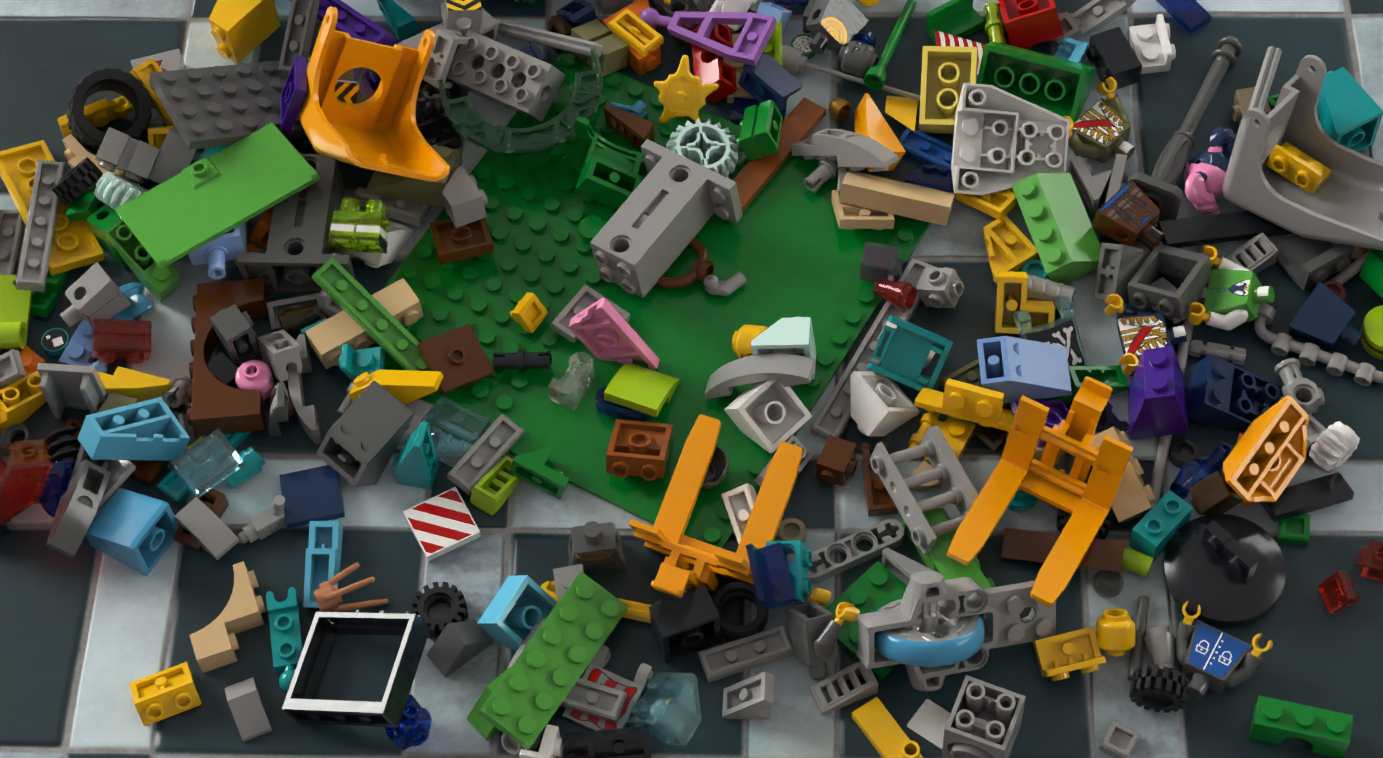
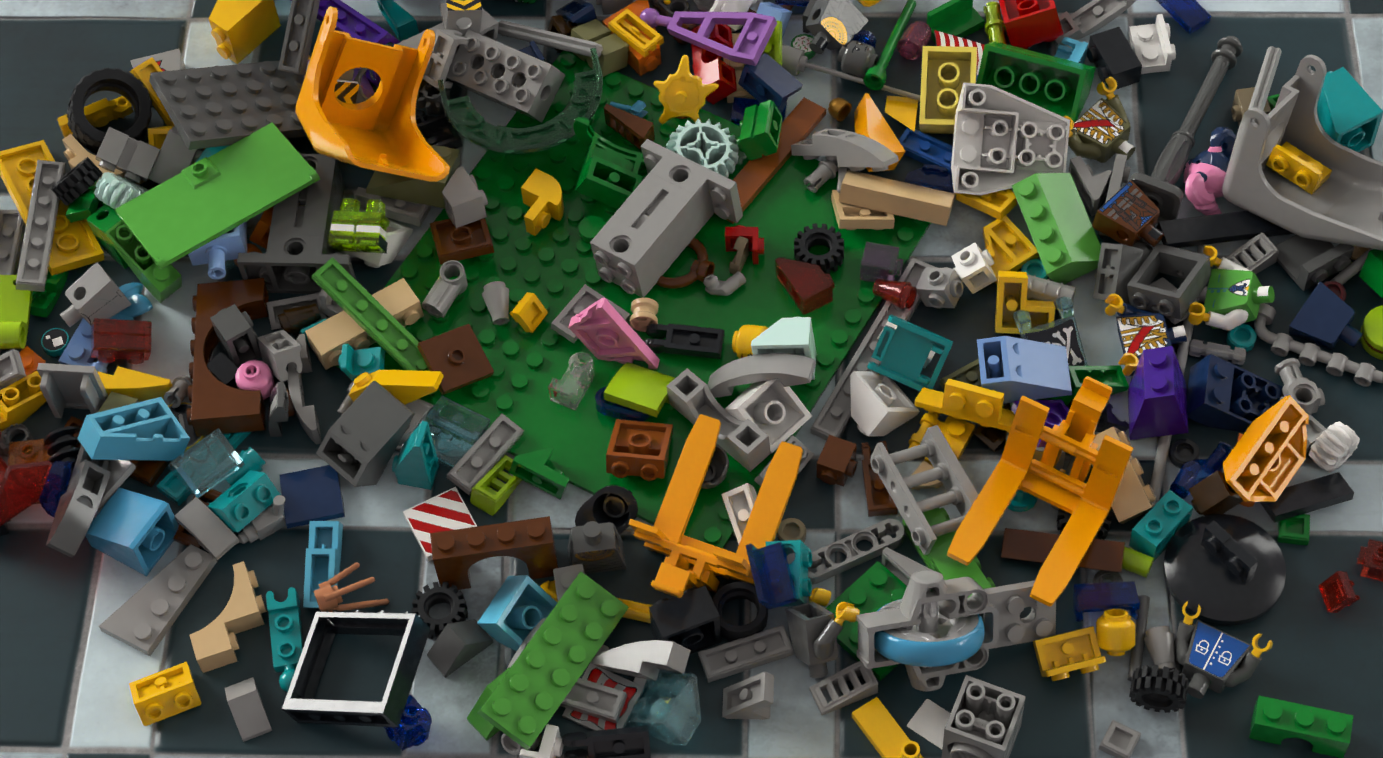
dark purple tile [280,56,307,132] -> none
black pin [493,350,552,372] -> none
none -> light grey wing [99,545,217,656]
none -> teal brick [207,470,281,533]
none -> light grey piece [422,260,468,318]
none -> reddish brown arch [430,516,558,590]
none -> light grey cone [482,281,509,325]
none -> yellow brick [521,168,564,236]
none -> black piece [575,485,638,535]
none -> slope [592,640,691,681]
none -> tan wheel [630,297,659,332]
none -> black hinge [644,323,725,359]
none -> light grey arch [666,368,771,472]
none -> red bracket [725,225,764,264]
none -> dark tan tile [729,236,749,274]
none -> clear red slope [775,257,835,315]
none -> black tyre [794,223,844,277]
none -> clear pink brick [897,21,932,60]
none -> white brick [951,242,997,294]
none -> clear blue hinge [1073,581,1140,622]
none -> teal tile [1226,324,1257,352]

